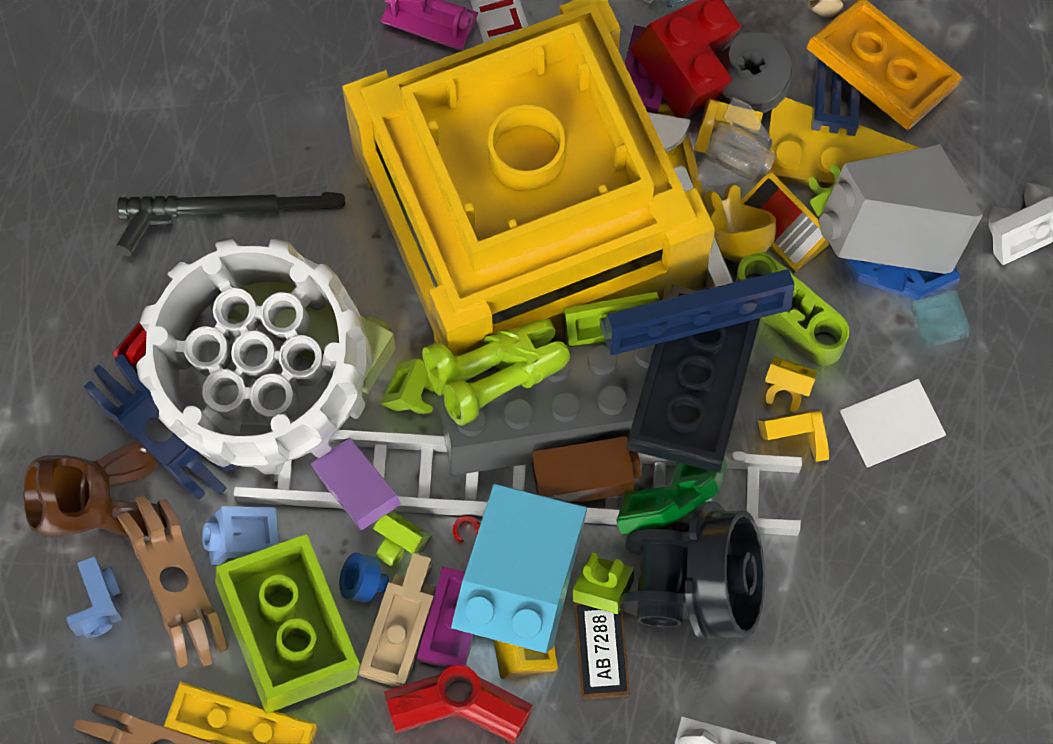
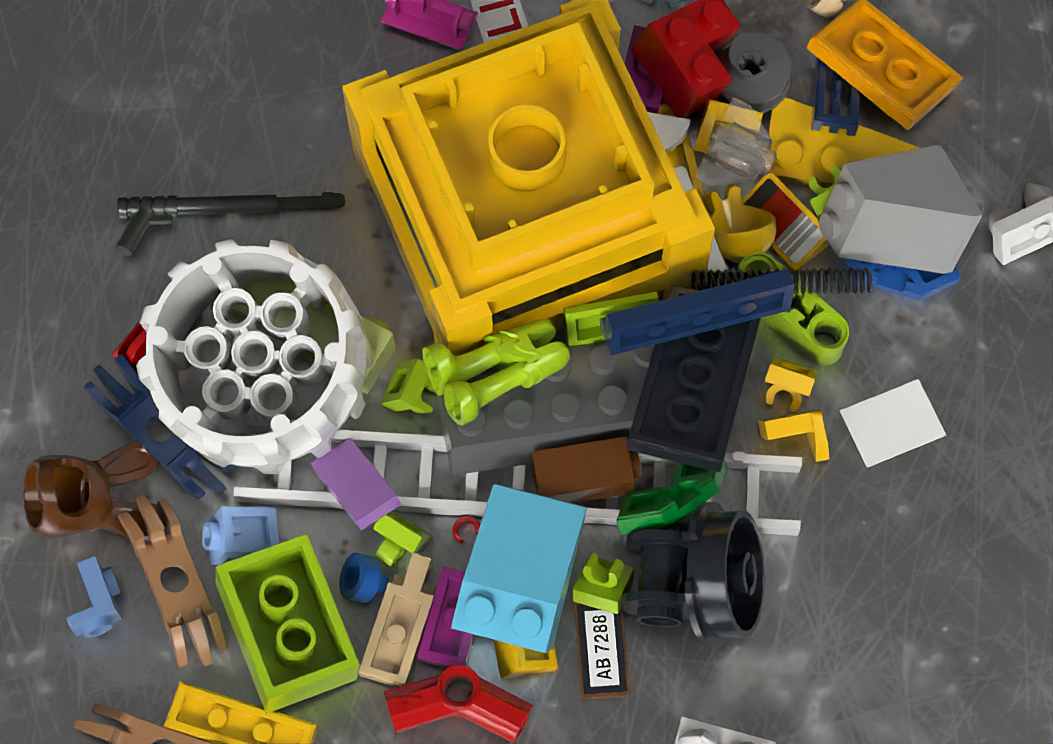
clear light blue tile [911,290,971,349] -> none
none -> black piece [691,267,873,295]

